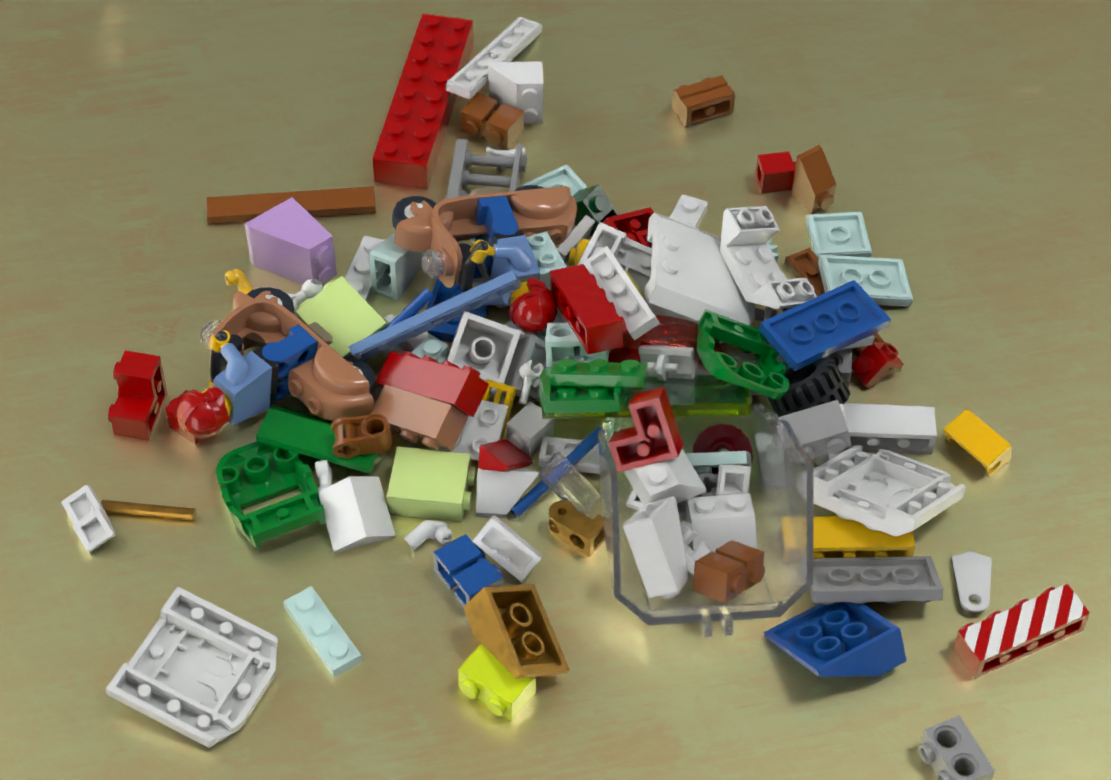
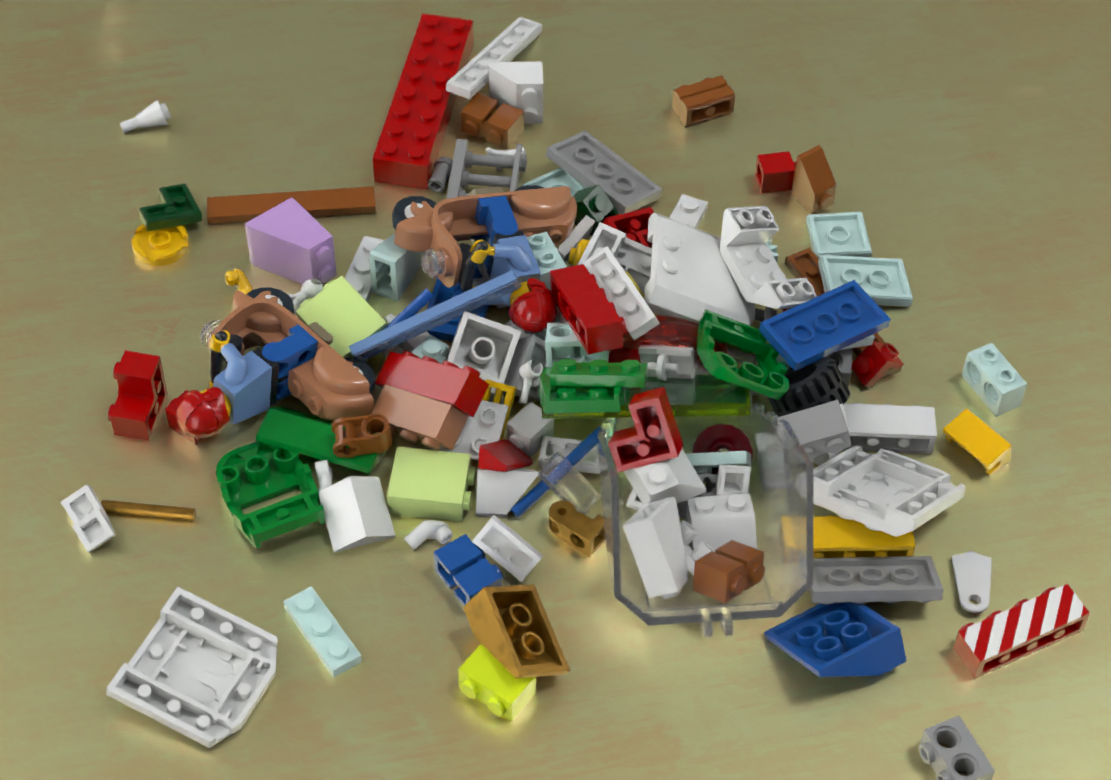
none -> white cone [120,100,171,133]
none -> yellow tile [131,224,189,266]
none -> dark green tile [139,183,202,232]
none -> light grey pin [428,157,453,192]
none -> light grey plate [546,131,663,214]
none -> light aqua brick [962,343,1027,417]

